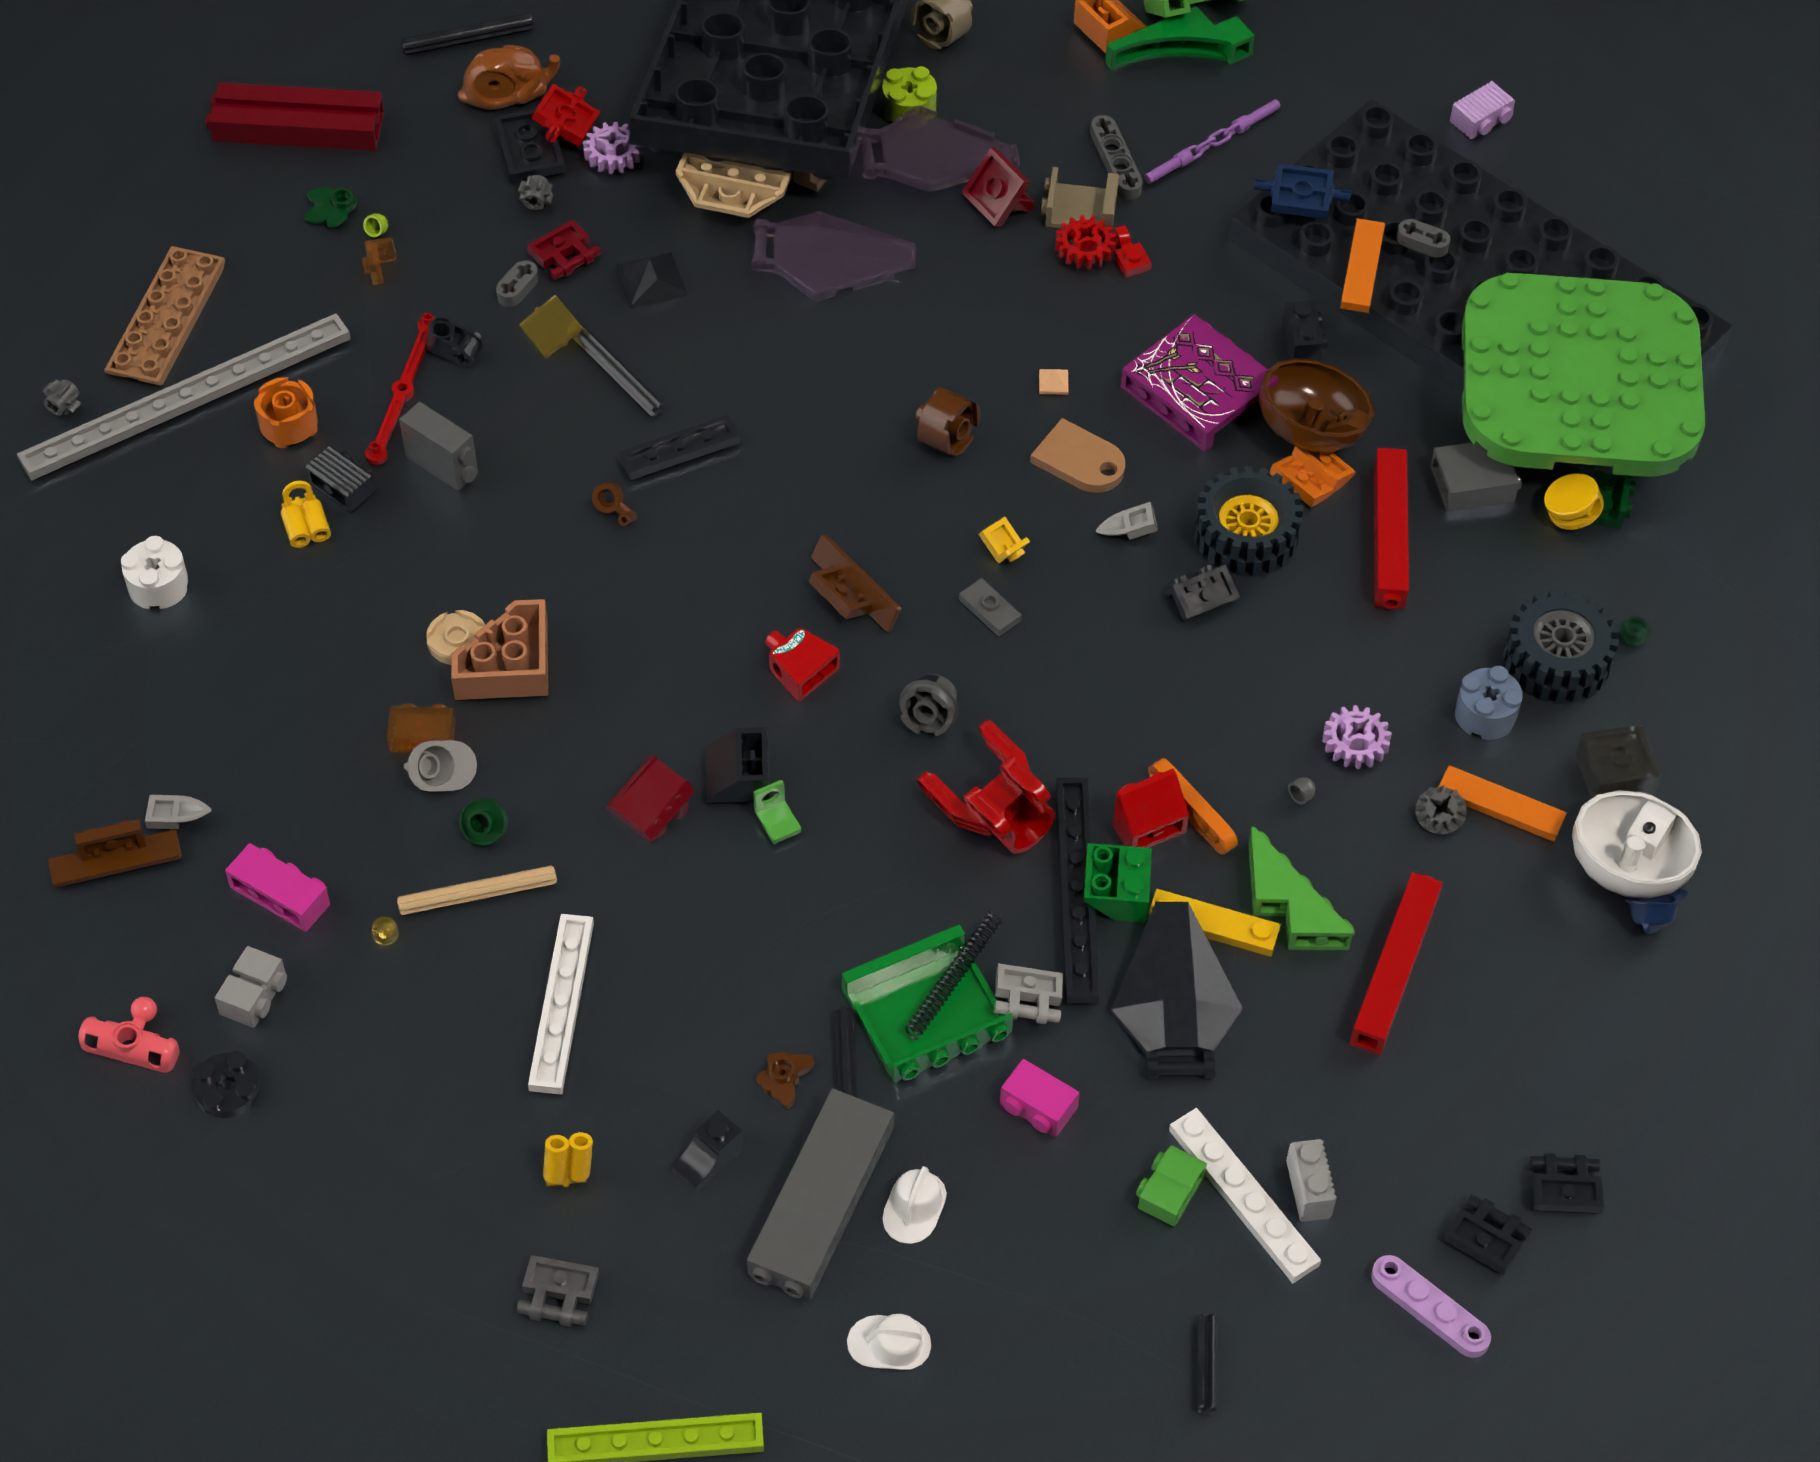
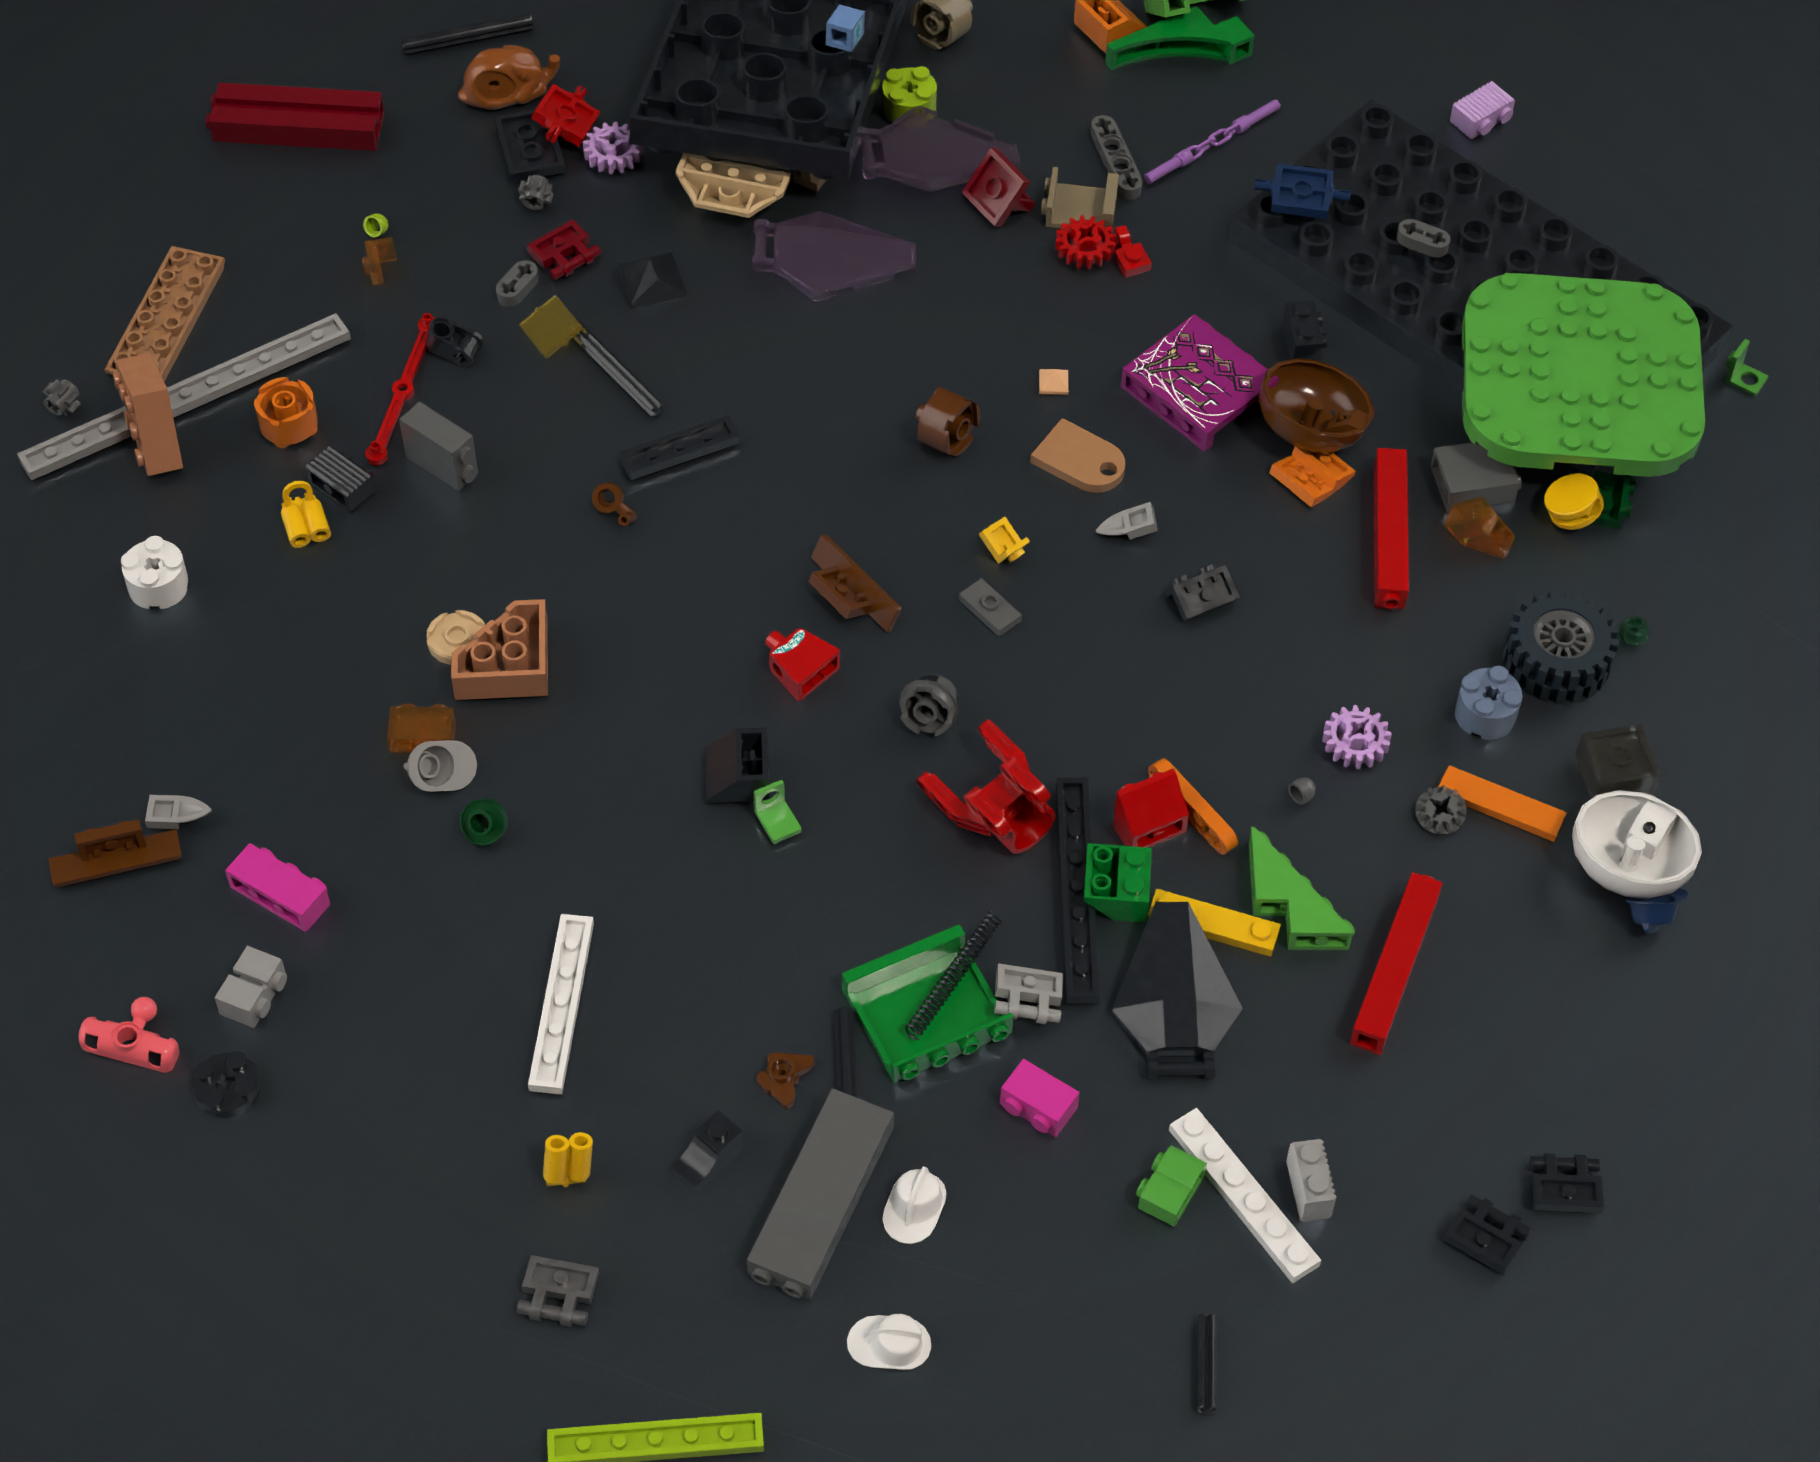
dark green plate [304,187,357,228] -> none
clear yellow hinge [372,916,399,945] -> none
tan axle [397,866,557,915] -> none
dark red slope [606,755,695,843] -> none
black wheel [1194,466,1303,576] -> none
orange tile [1340,218,1385,313] -> none
lavender plate [1371,1255,1491,1358] -> none
none -> nougat brick [112,353,183,476]
none -> medium blue brick [826,4,865,52]
none -> clear orange slope [1445,496,1515,559]
none -> bright green bracket [1724,339,1768,396]

